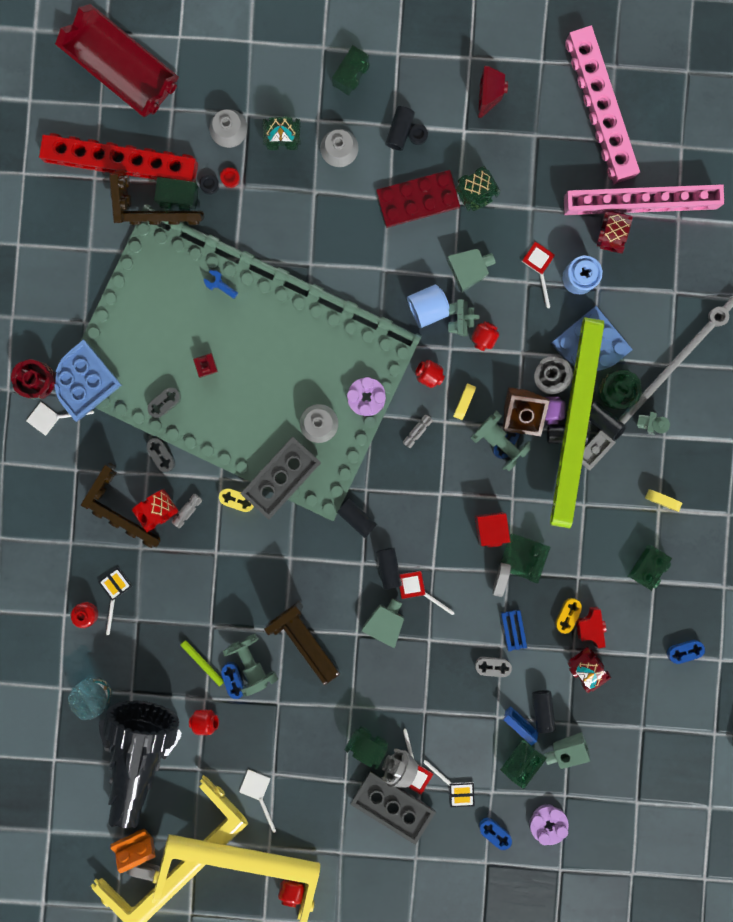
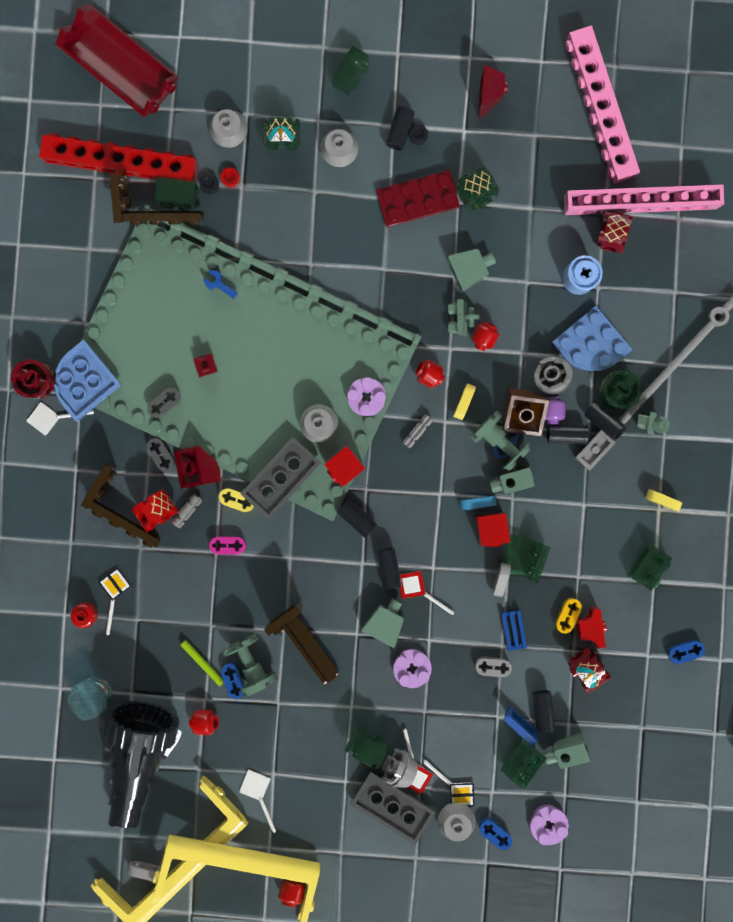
orange bracket [110,829,156,873] -> none
light blue piece [407,284,449,328] -> none
piece [522,242,555,308] -> none
lime beam [550,317,604,529] -> none
none -> dark red slope [174,446,221,489]
none -> dark pink beam [209,536,247,554]
none -> red head [324,446,366,487]
none -> lavender plate [393,649,432,688]
none -> light grey cone [437,803,476,841]
none -> dark azure beam [460,495,497,510]
none -> sand green torso [490,466,535,494]

